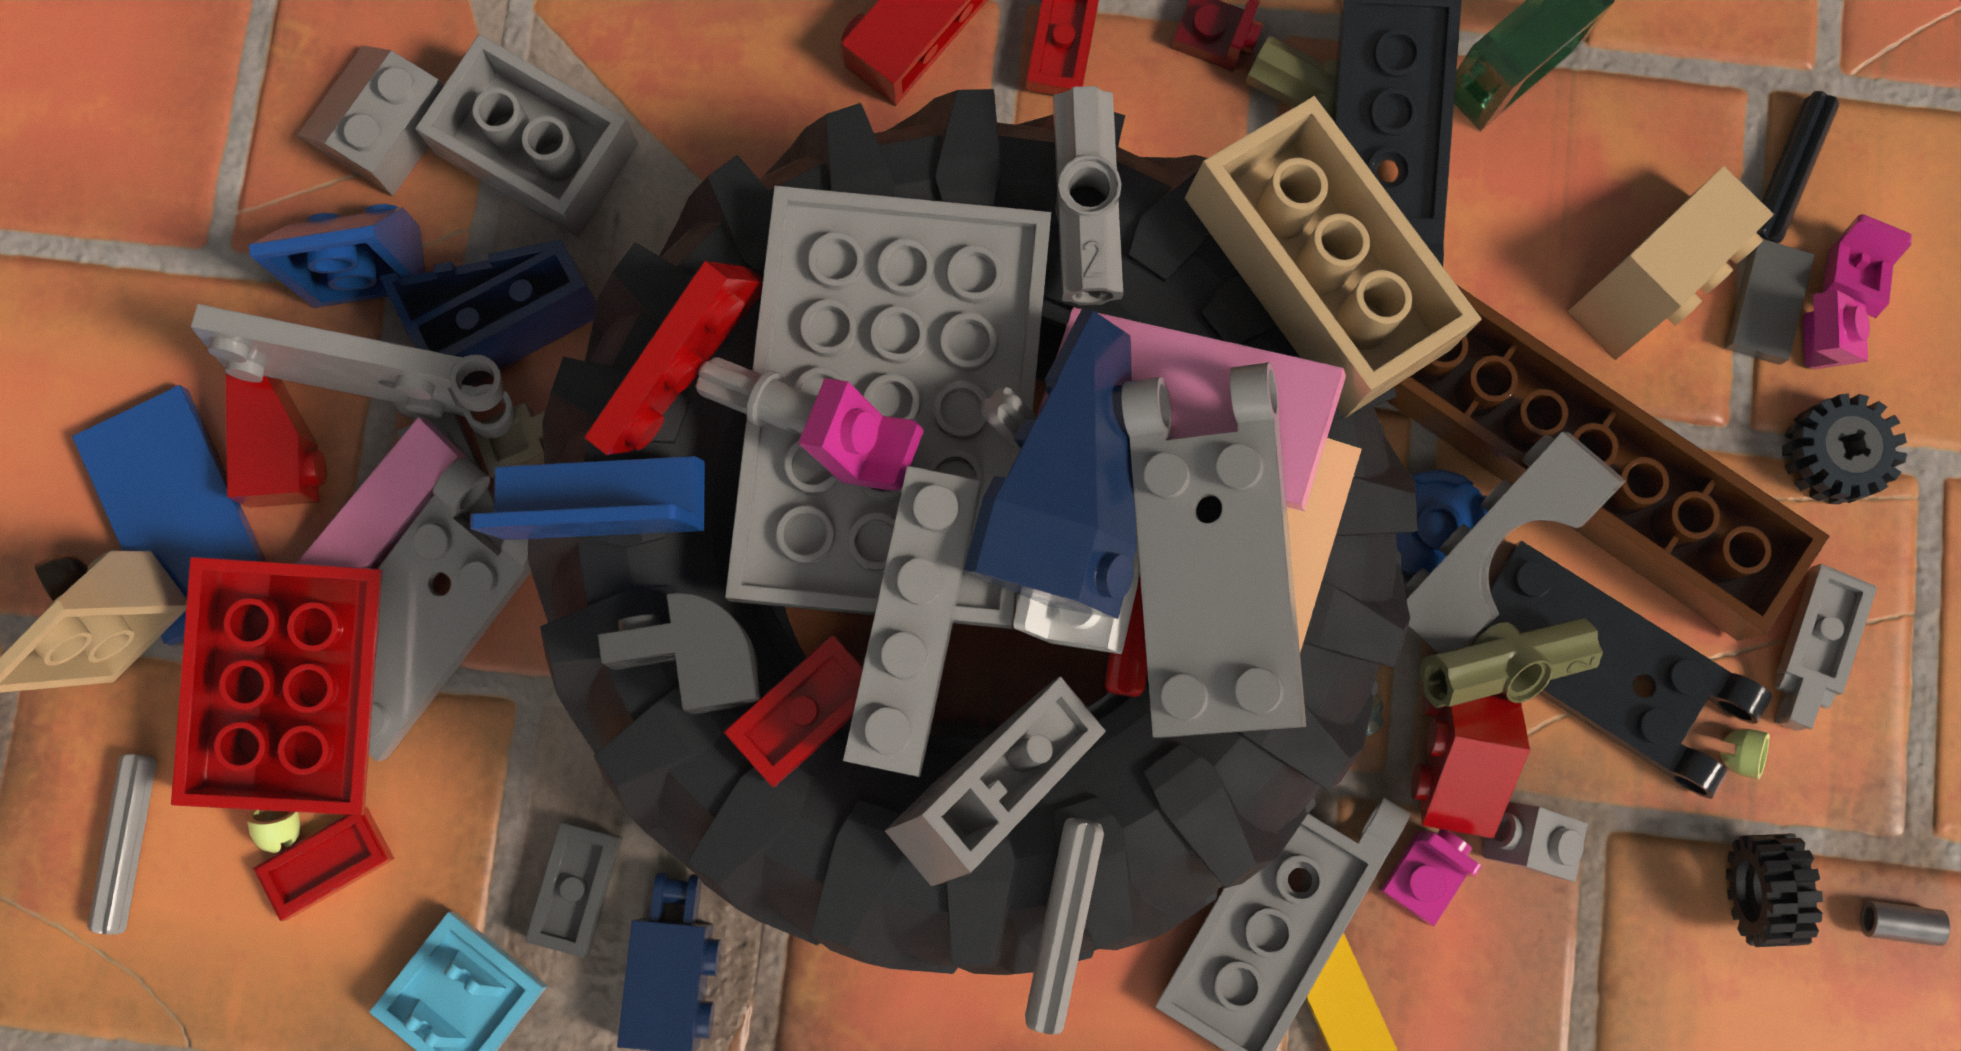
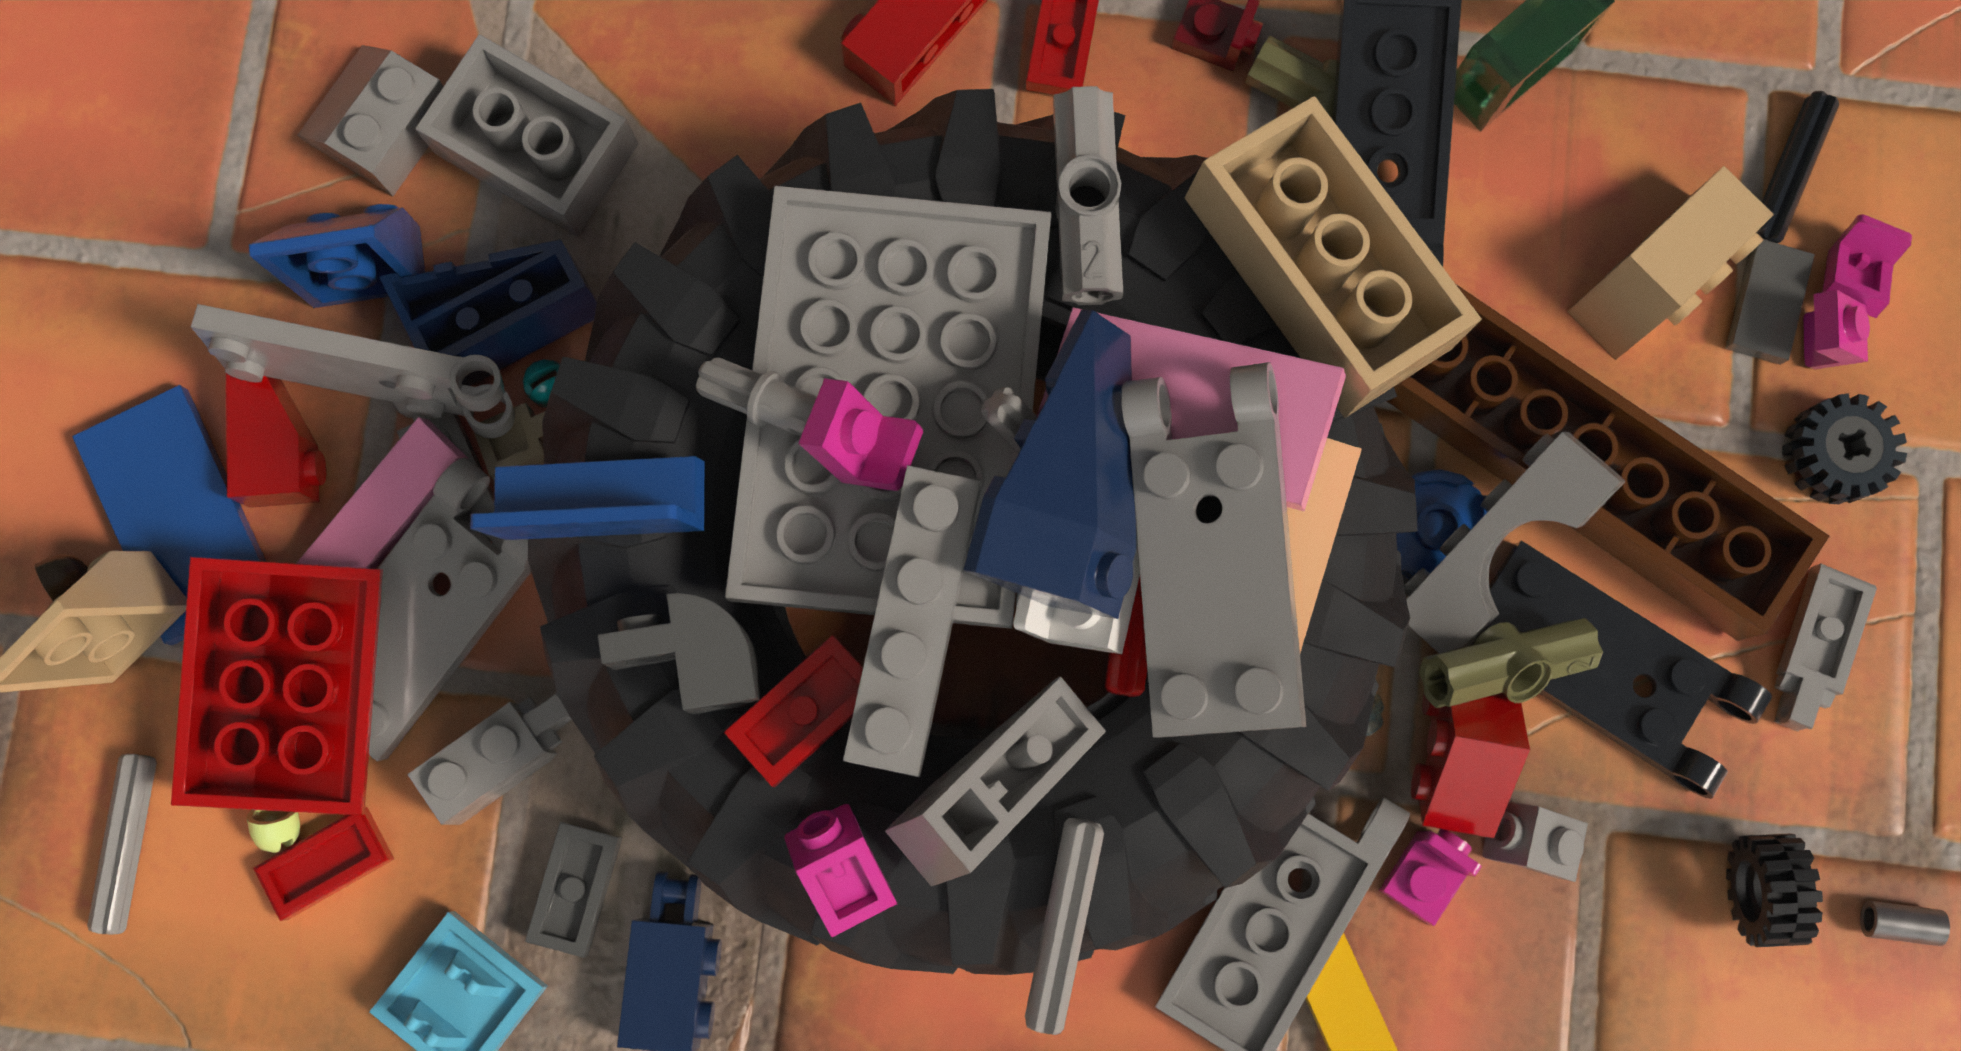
red wing [584,261,764,455] -> none
yellowish green hinge [1720,728,1770,779] -> none
none -> light grey hinge [407,694,572,825]
none -> teal hinge [523,359,560,408]
none -> dark pink bracket [784,804,897,937]

